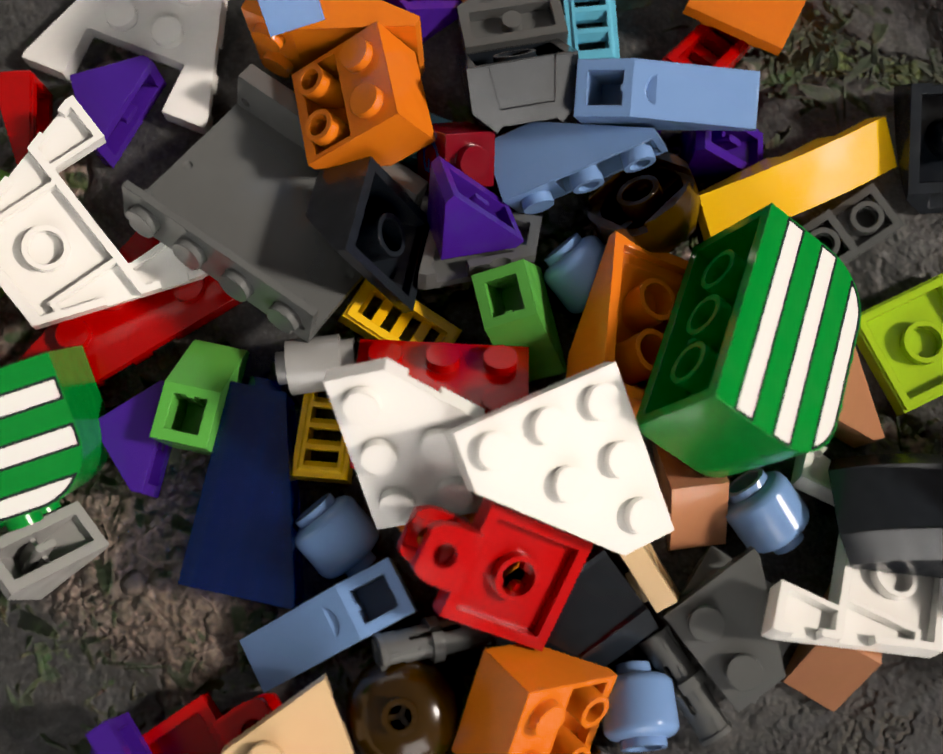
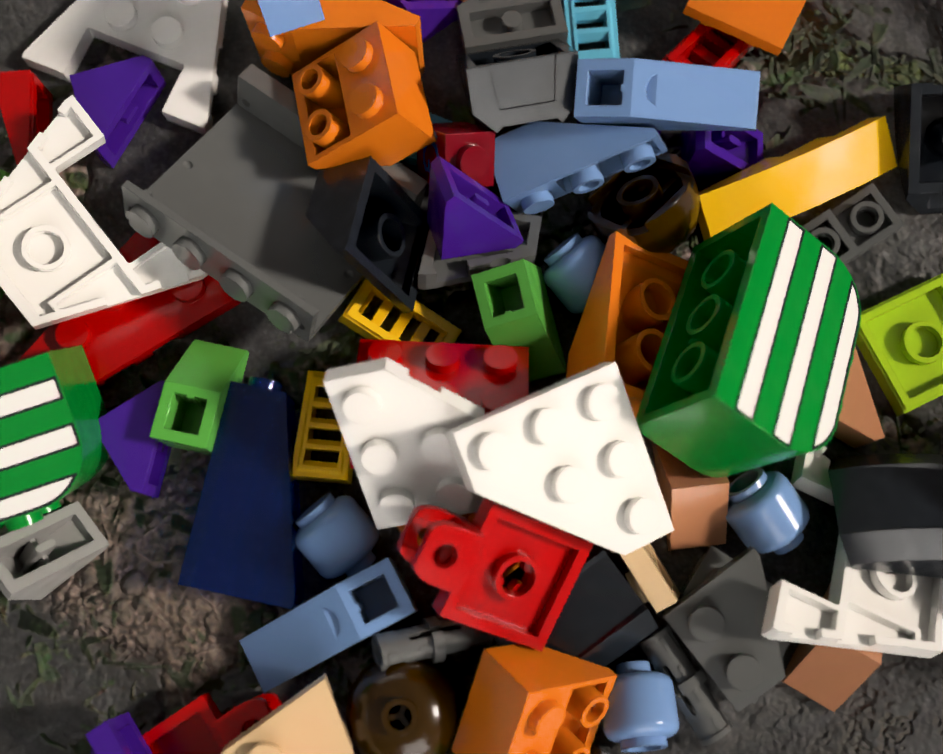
light grey brick [275,334,357,395] -> none

